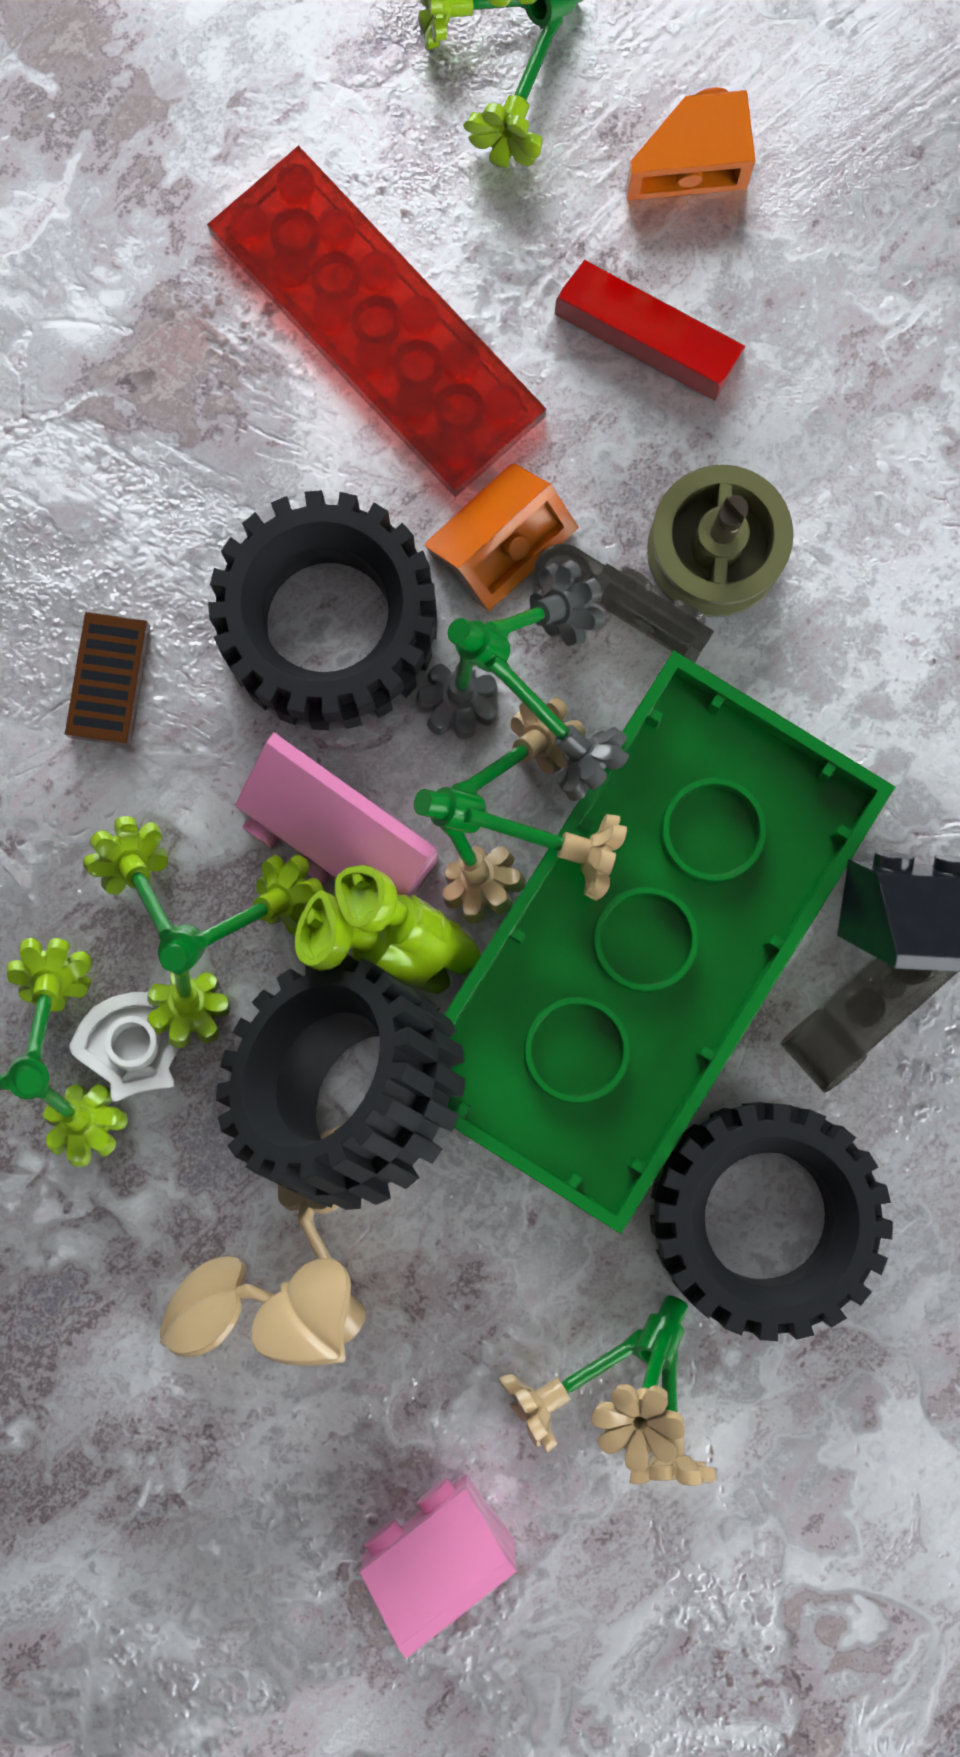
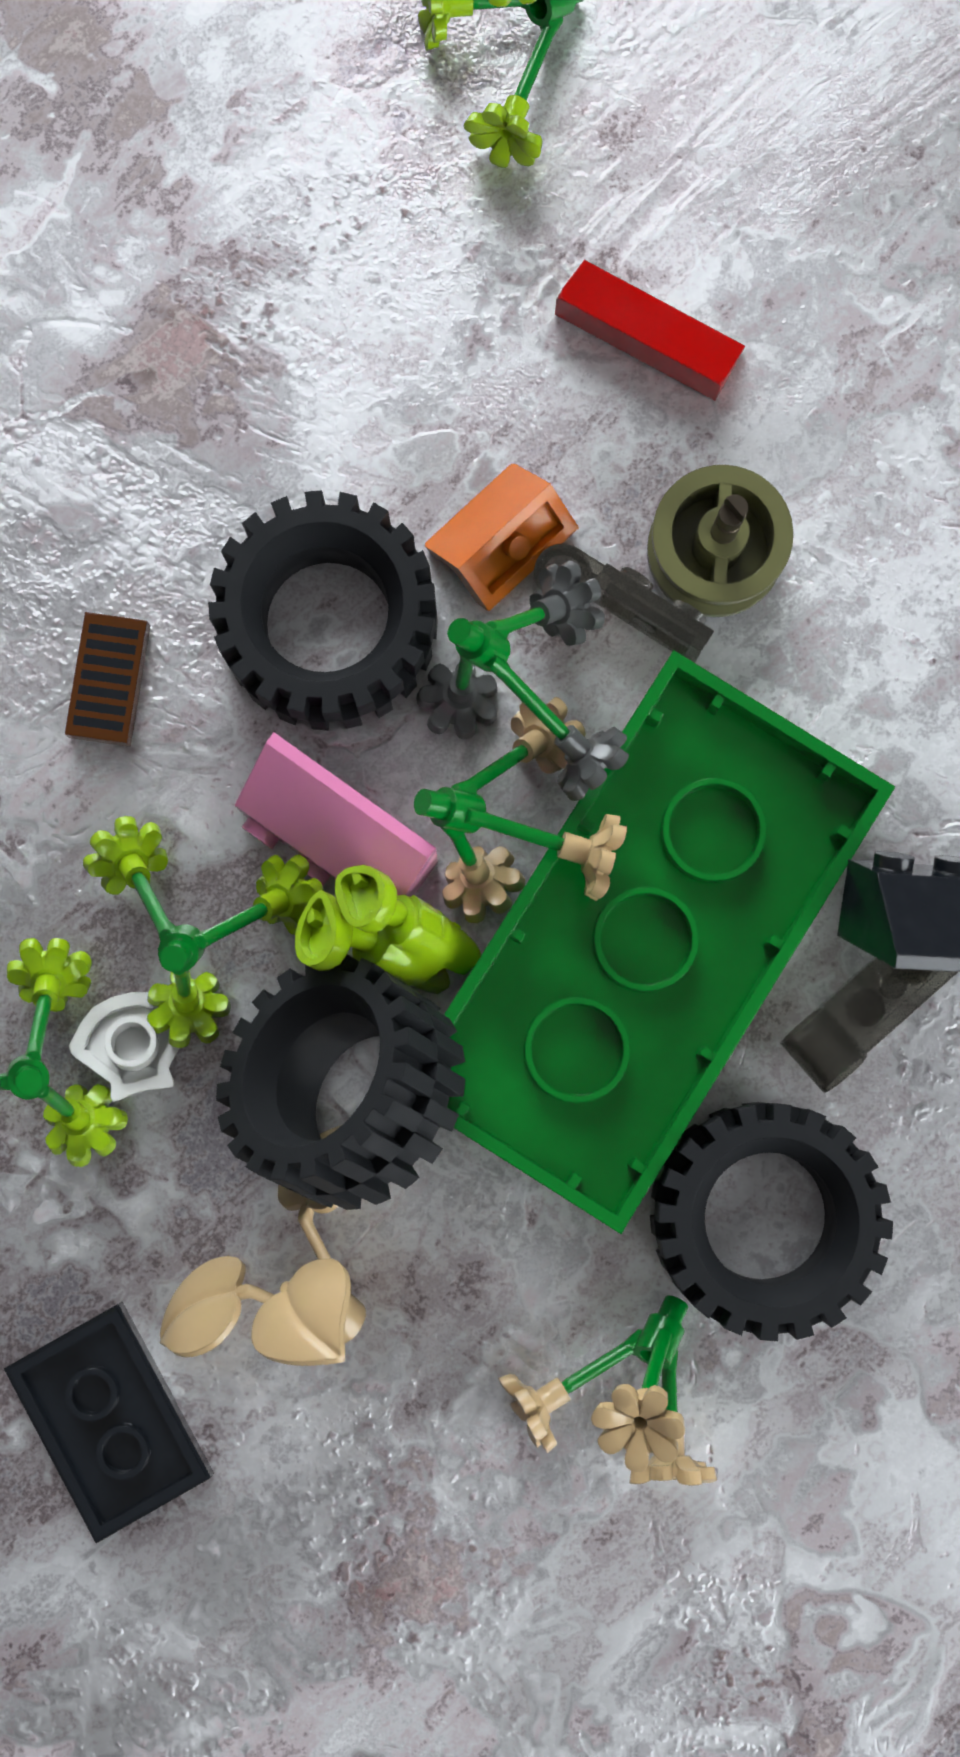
clear red plate [207,145,547,497] -> none
bright pink slope [360,1474,517,1659] -> none
orange slope [625,87,756,201] -> none
none -> black tile [4,1301,214,1543]

